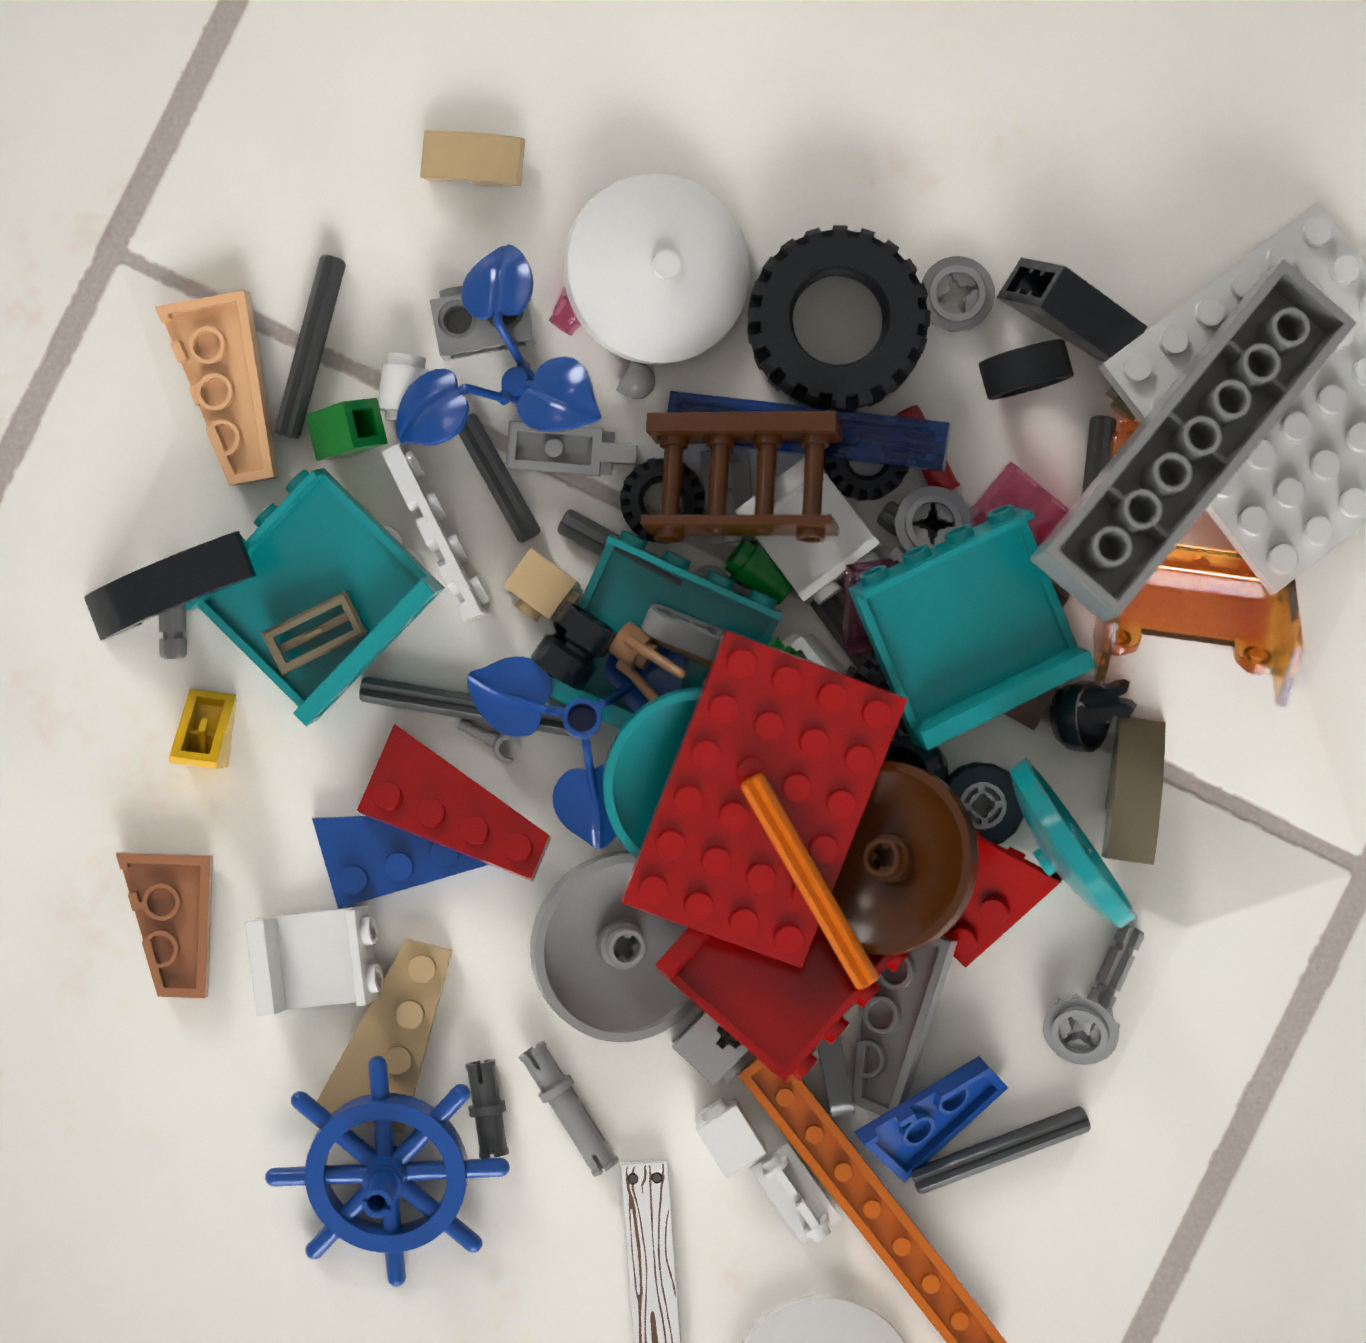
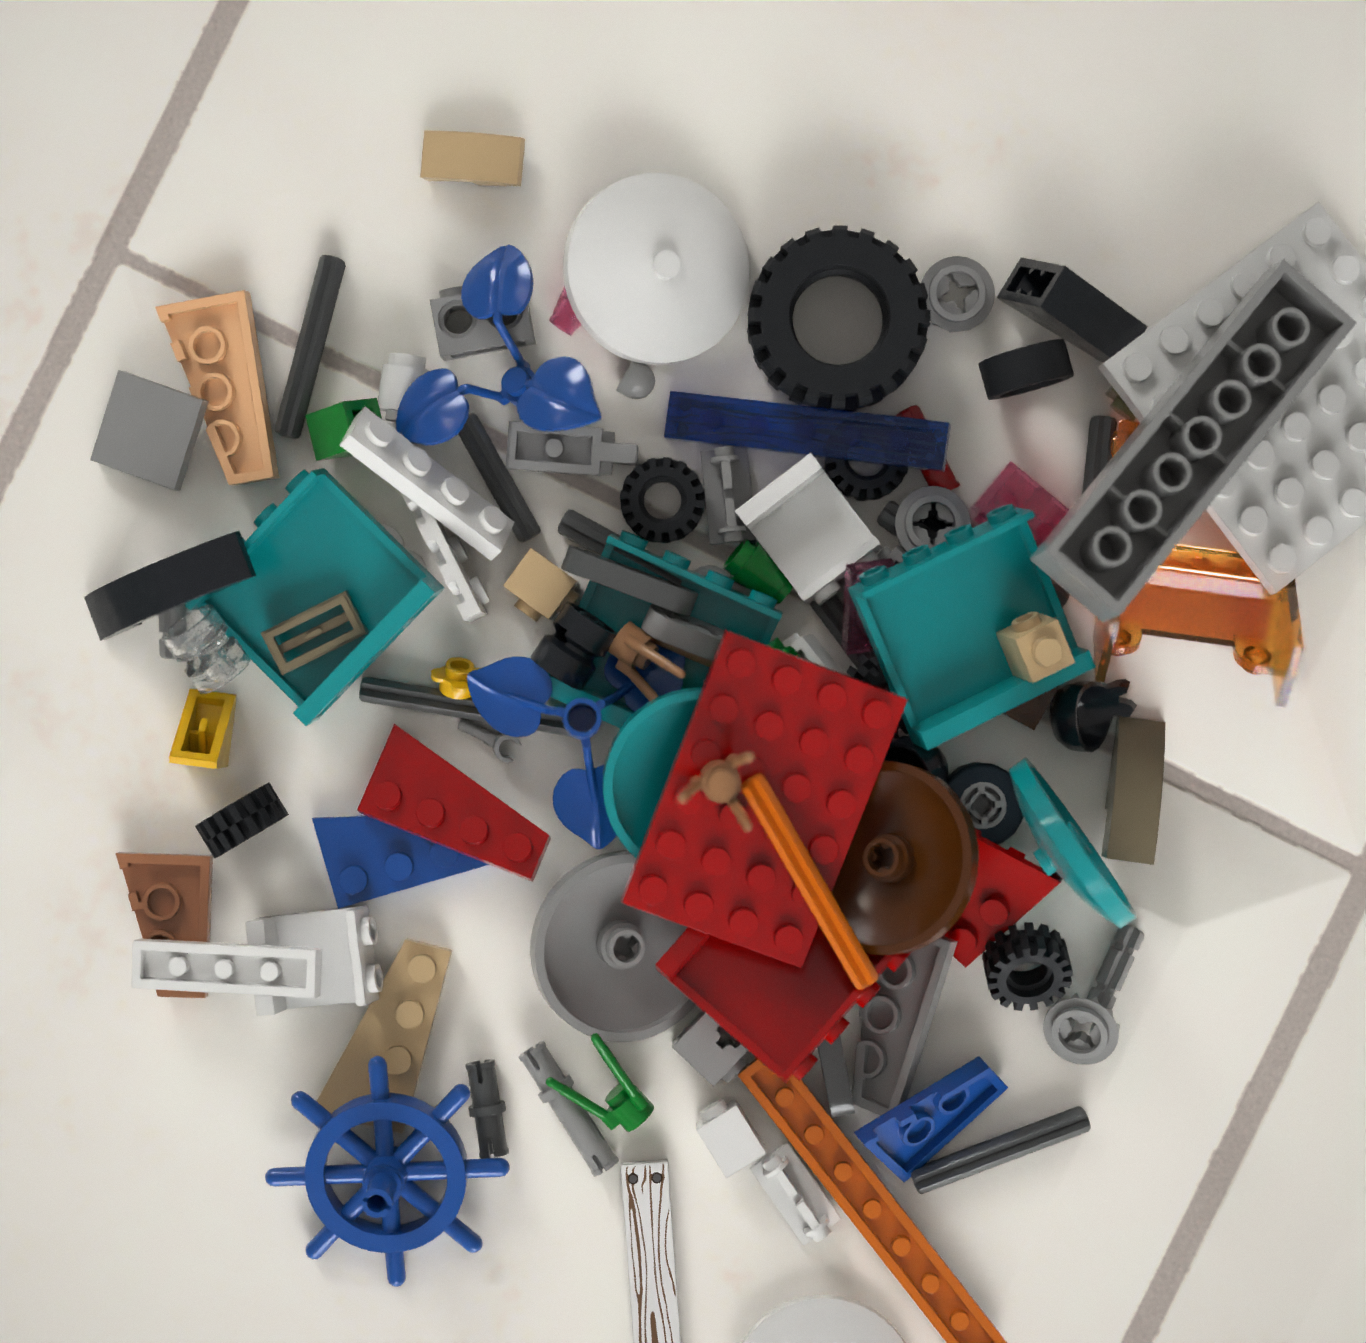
reddish brown fence [641,411,844,543] -> none
none -> light grey tile [90,370,209,491]
none -> white plate [131,938,322,998]
none -> clear wheel [161,604,250,694]
none -> black tyre [195,782,289,859]
none -> white plate [340,407,515,561]
none -> yellow plate [431,657,480,699]
none -> green plant [546,1033,654,1132]
none -> dark grey beam [561,545,699,616]
none -> medium nougat plant [677,752,755,831]
none -> black tyre [982,922,1073,1011]
none -> tan brick [996,611,1075,683]

